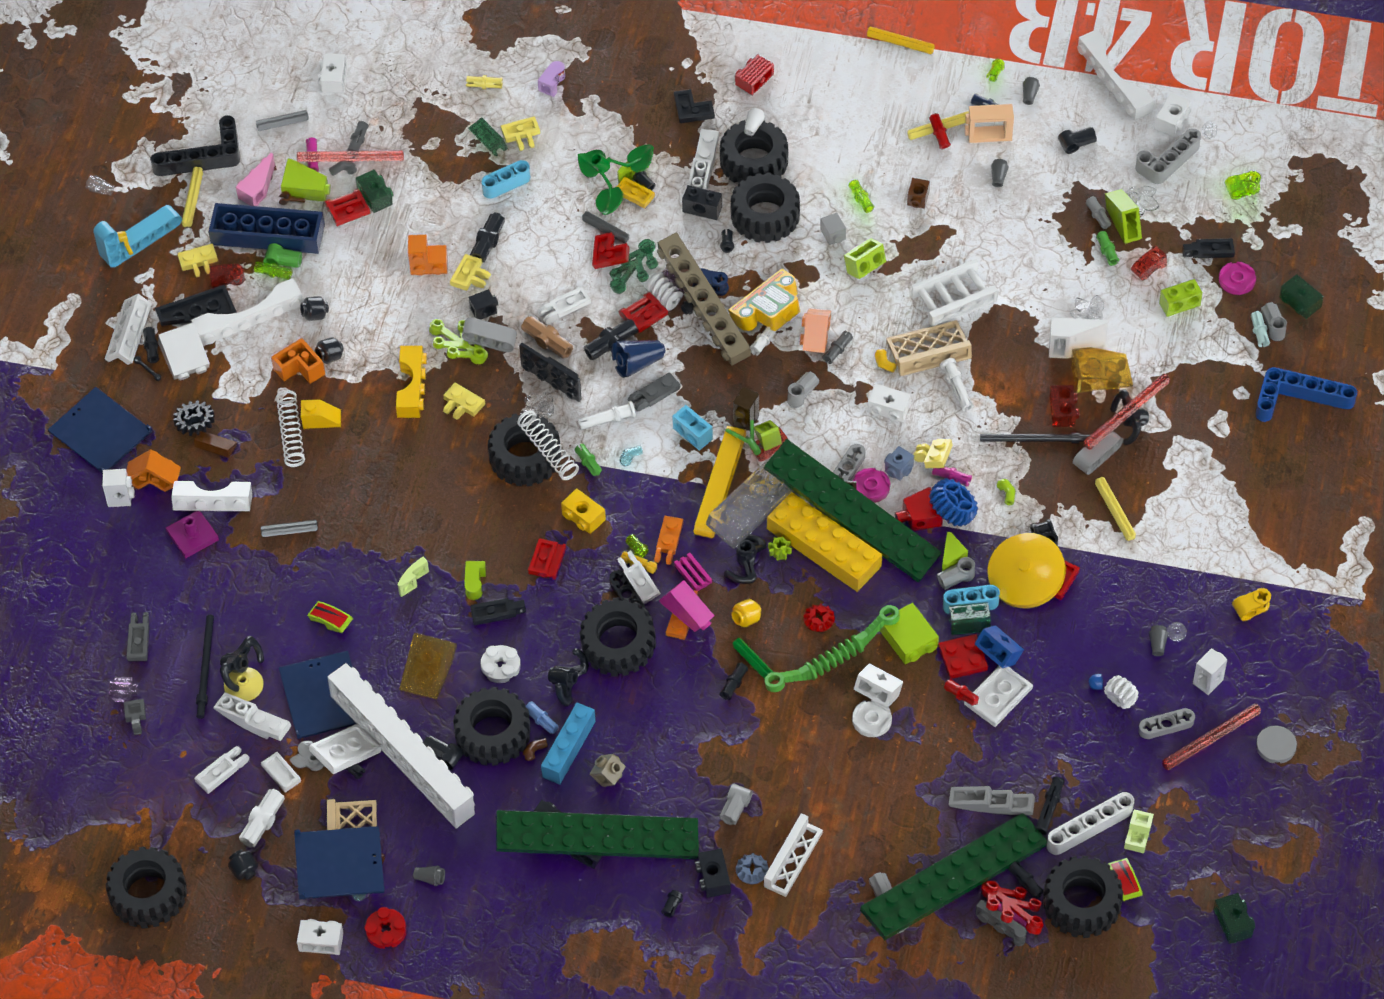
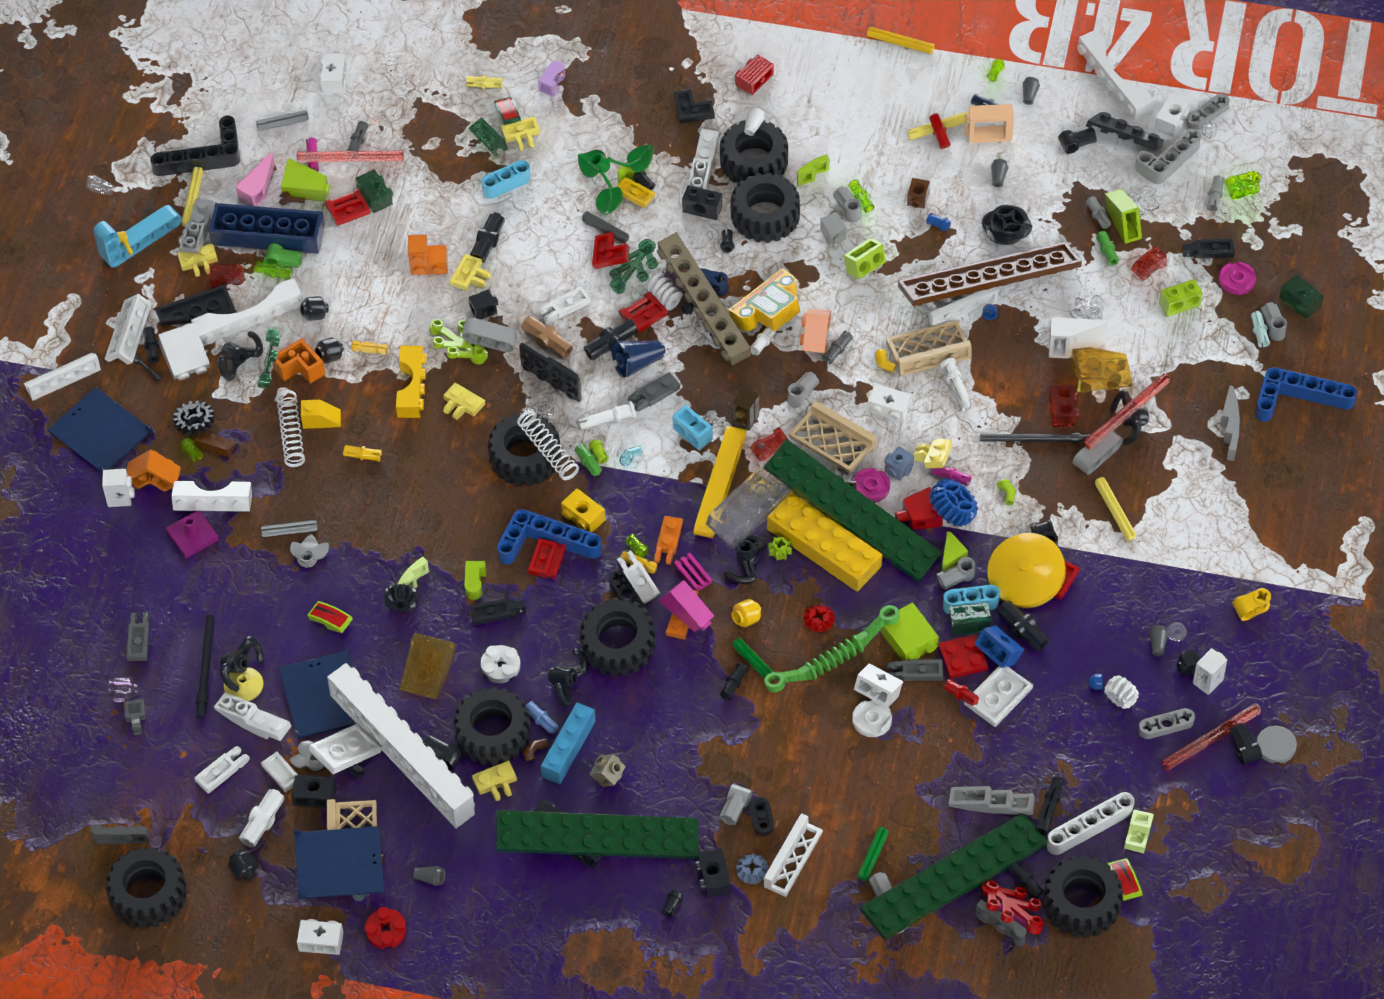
dark grey arm [329,161,357,176] -> none
bright green plant [726,420,761,455] -> none
lime slope [754,420,782,451] -> none
clear green brick [1213,893,1255,944] -> none
none -> white fence [24,353,101,401]
none -> dark grey plate [91,824,150,844]
none -> light grey slope [179,199,214,253]
none -> clear neon green pin [180,438,203,462]
none -> black piece [218,331,263,381]
none -> clear green plant [257,326,281,389]
none -> light grey plate [290,534,329,568]
none -> black brick [291,774,337,809]
none -> yellow axle [343,445,382,462]
none -> yellow axle [351,340,388,355]
none -> black gear [384,582,417,613]
none -> light yellow hinge [472,761,517,801]
none -> slope [494,97,521,125]
none -> blue beam [497,509,602,564]
none -> lime pin [589,439,609,464]
none -> black plate [750,797,774,836]
none -> tan fence [789,401,877,473]
none -> lime slope [797,154,830,186]
none -> light grey piece [833,186,862,222]
none -> green axle [858,827,888,881]
none -> dark grey hinge [887,659,943,681]
none -> reddish brown plate [898,242,1082,306]
none -> blue pin [926,213,951,231]
none -> black piece [981,205,1033,245]
none -> blue hinge [982,304,997,320]
none -> black piece [997,601,1050,652]
none -> black wing [1086,112,1164,151]
none -> black plate [1177,650,1200,676]
none -> light grey beam [1187,94,1230,130]
none -> light grey pin [1206,175,1225,211]
none -> light grey slope [1220,386,1240,461]
none -> black piece [1229,723,1262,765]

